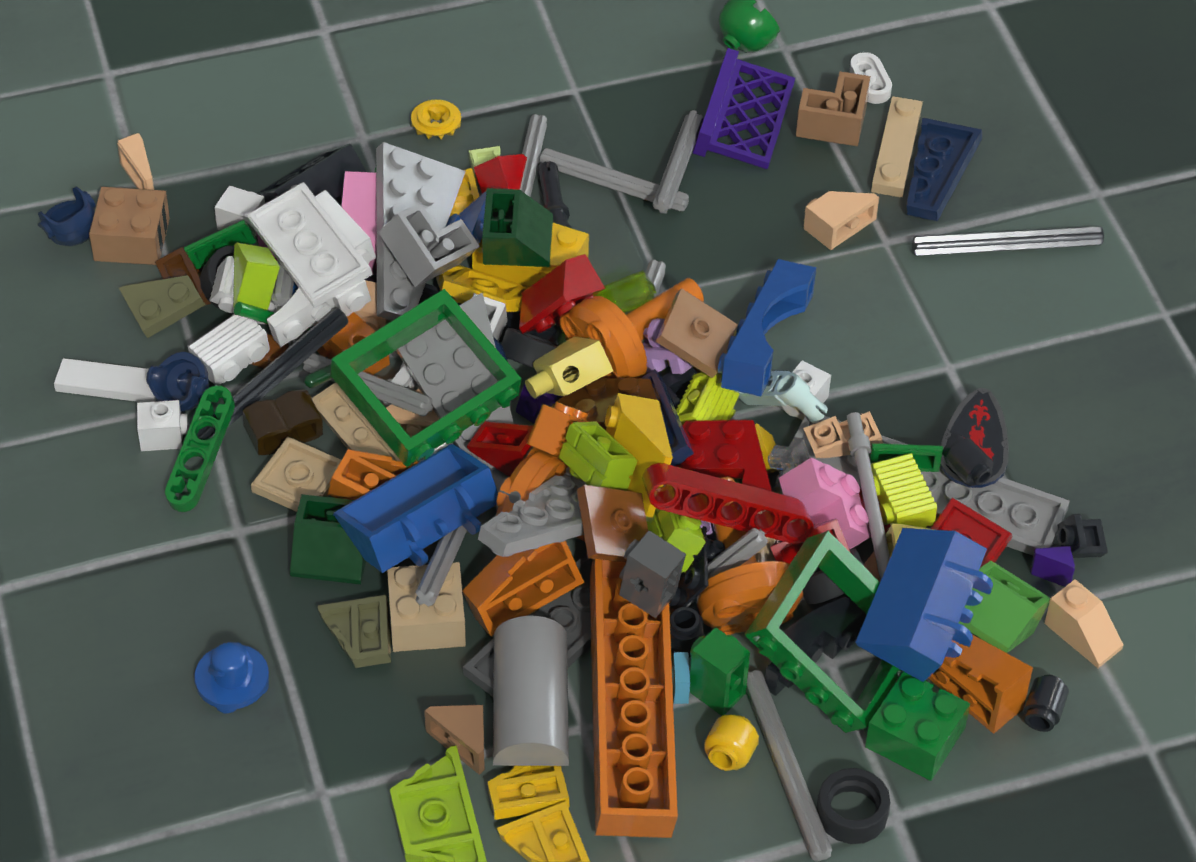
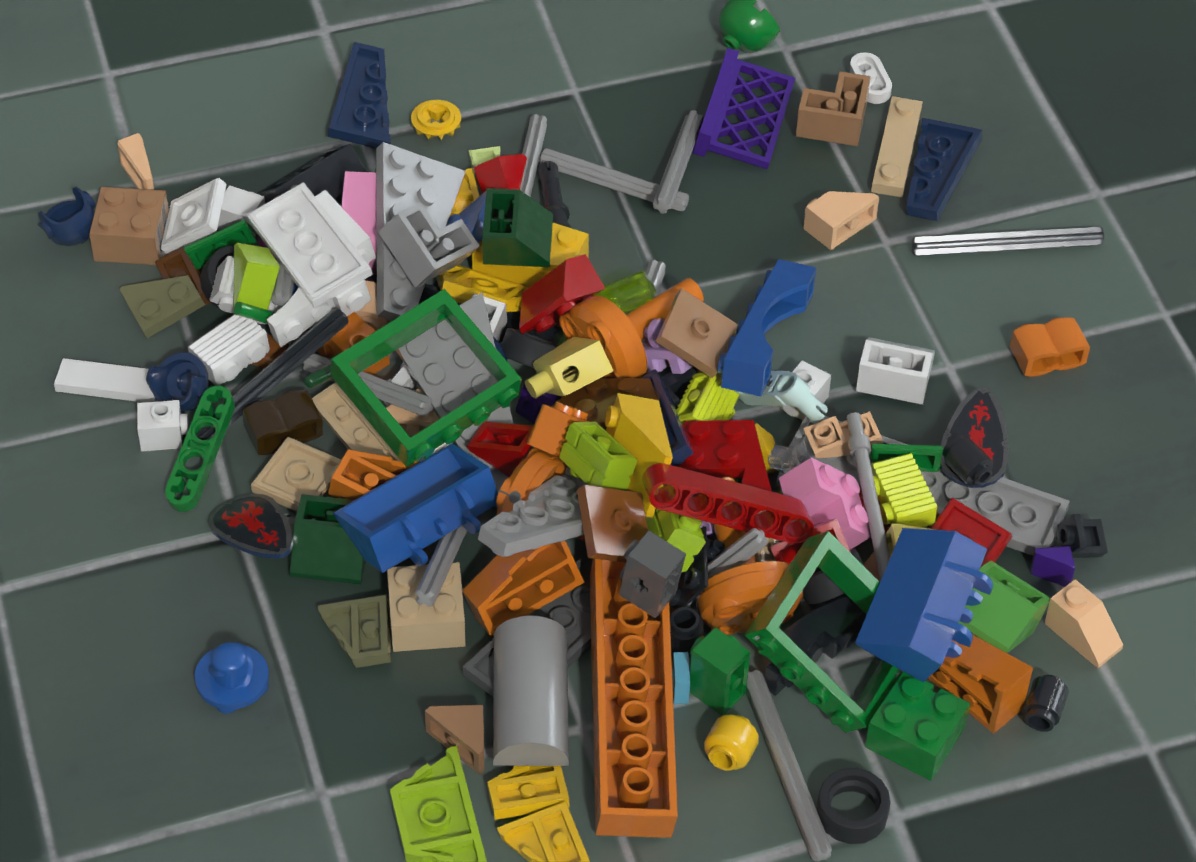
none -> white tile [160,178,227,255]
none -> shield [208,493,293,559]
none -> dark blue wing [327,42,391,148]
none -> white slope [856,337,935,405]
none -> orange brick [1009,317,1090,377]

